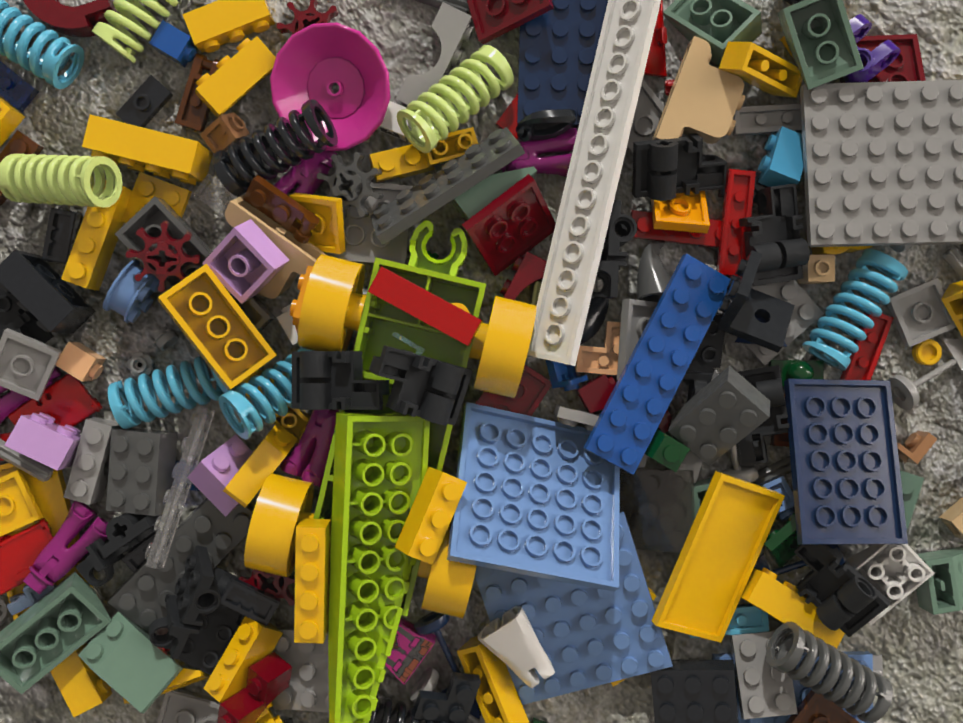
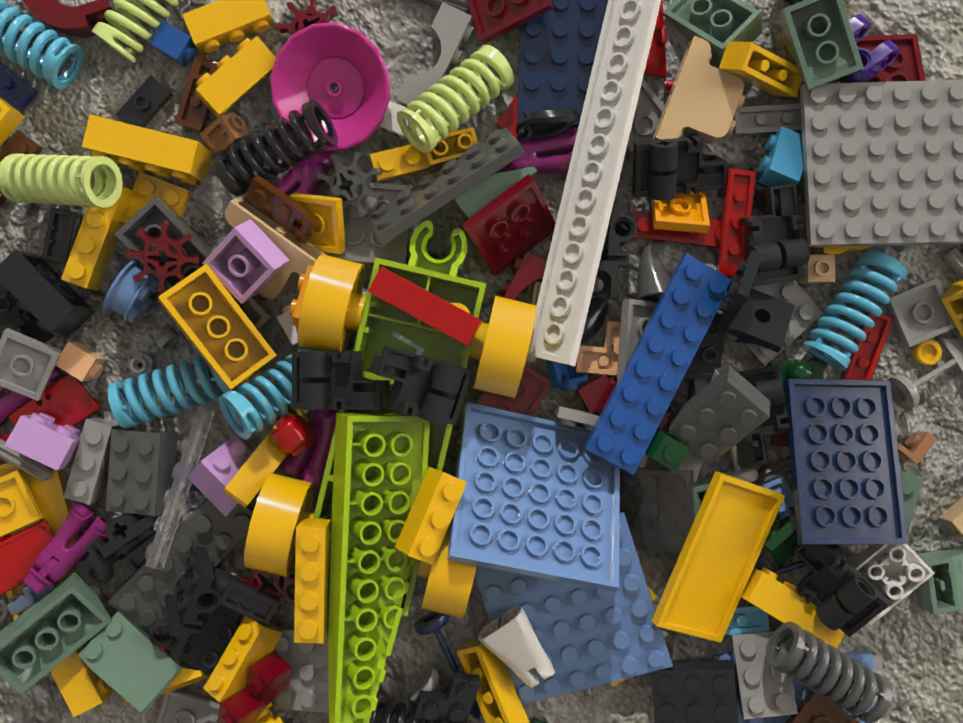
torso [385,618,436,685] -> none
none -> red head [271,414,314,457]

